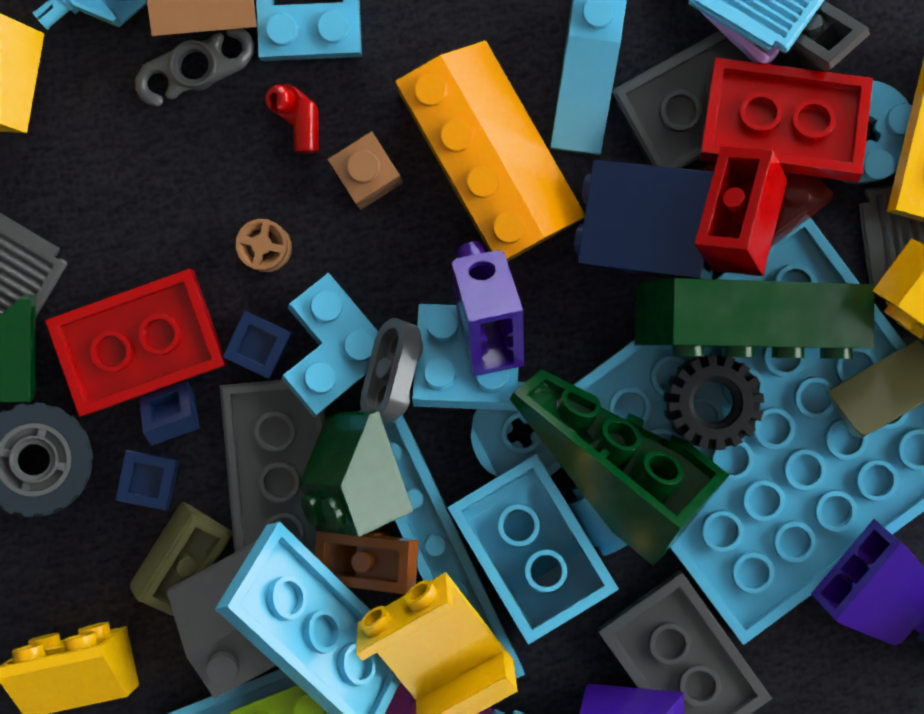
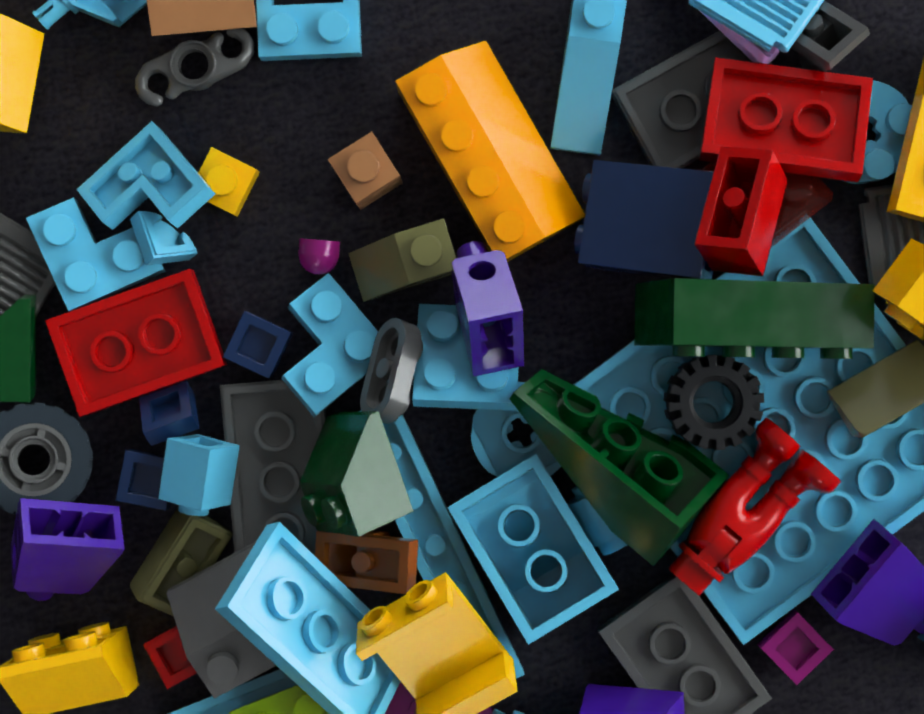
medium nougat wheel [236,219,292,272] -> none
red arm [265,84,319,154] -> none
none -> dark purple torso [11,498,125,601]
none -> medium azure plate [26,197,166,312]
none -> medium azure plate [76,121,216,230]
none -> medium azure tile [130,211,197,265]
none -> red tile [143,625,197,689]
none -> medium azure brick [158,434,240,516]
none -> yellow plate [199,147,260,217]
none -> magenta hinge [298,238,340,275]
none -> olive slope [348,218,456,302]
none -> red piece [668,418,841,596]
none -> magenta plate [757,609,834,685]

